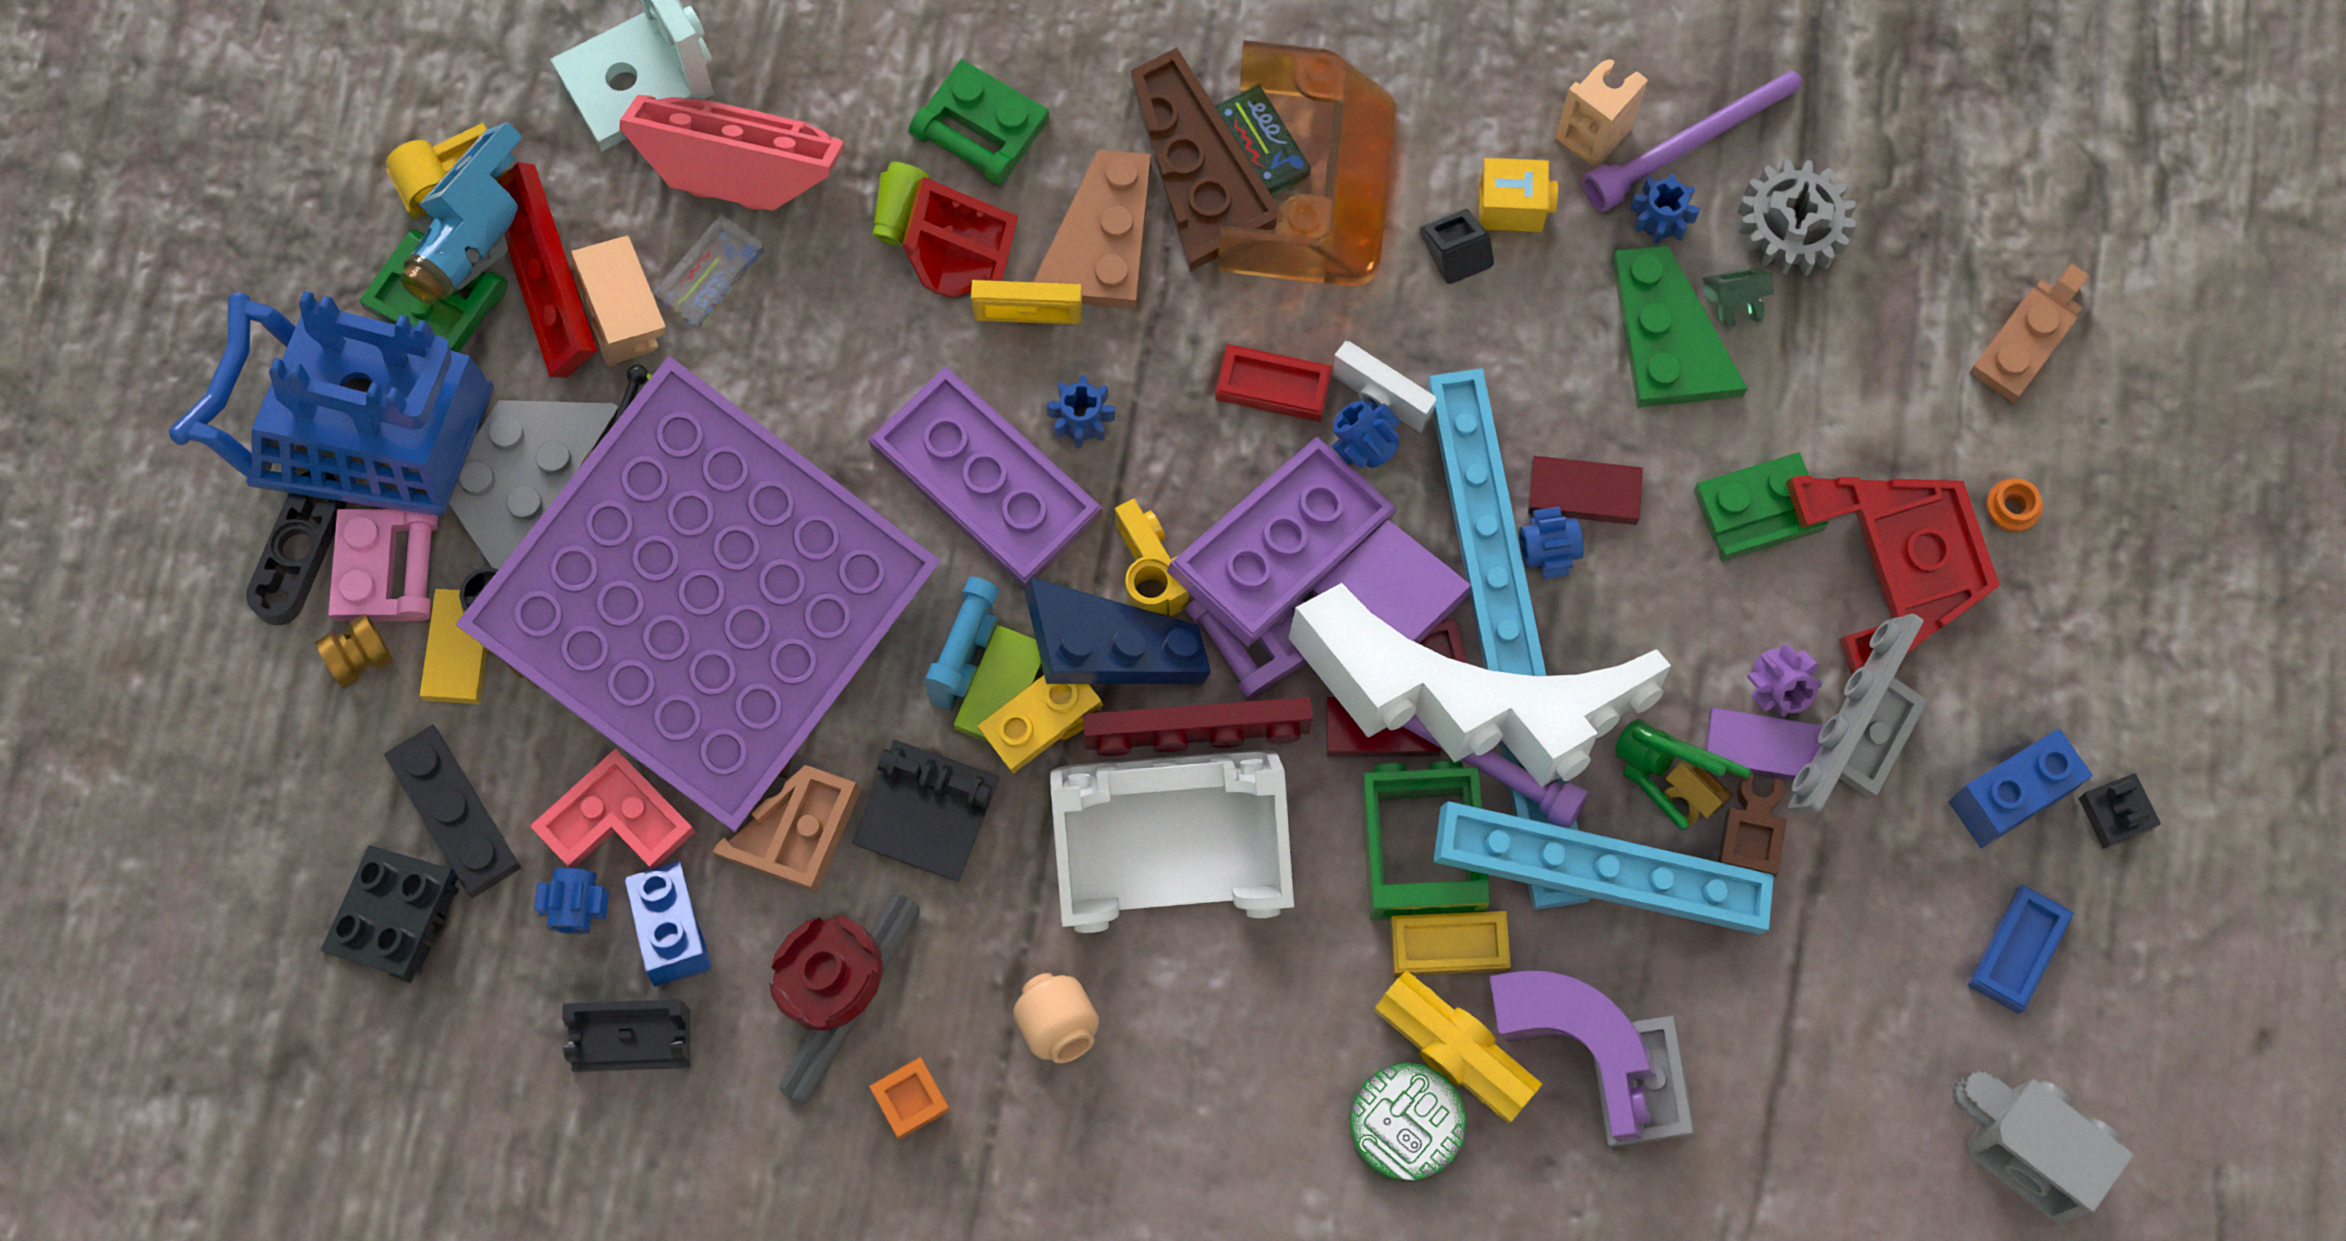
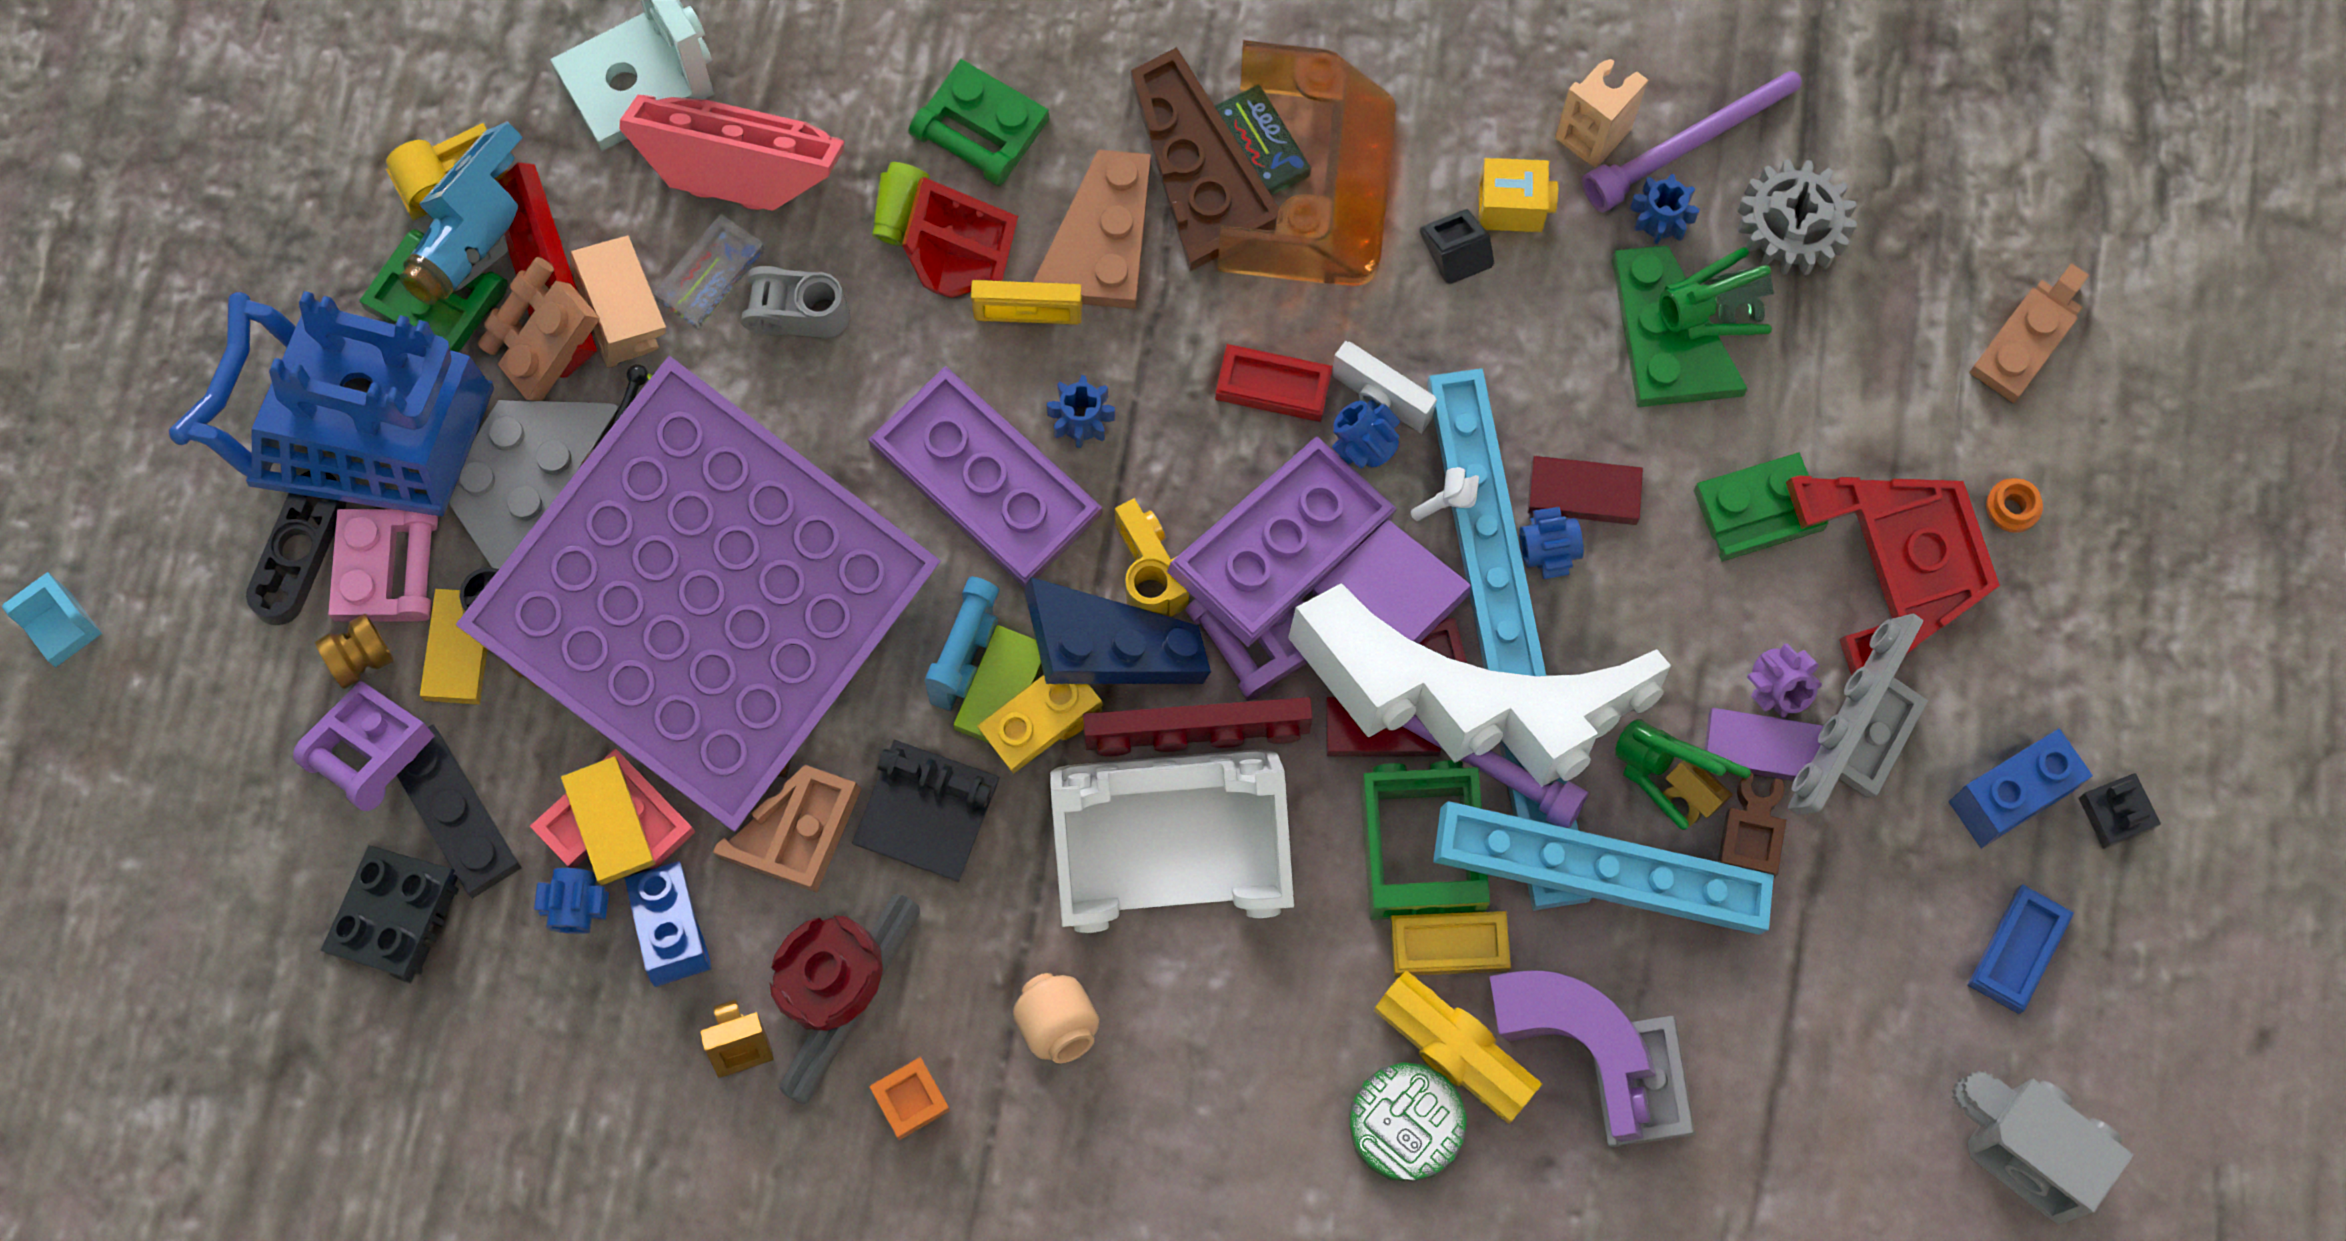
black hinge [562,999,691,1072] -> none
none -> medium azure panel [2,572,102,668]
none -> medium lavender plate [293,680,435,811]
none -> nougat plate [477,257,600,401]
none -> yellow tile [561,756,656,886]
none -> pearl gold tile [700,999,774,1078]
none -> light grey piece [741,266,850,339]
none -> white hand [1411,467,1479,521]
none -> green plant [1659,247,1772,341]

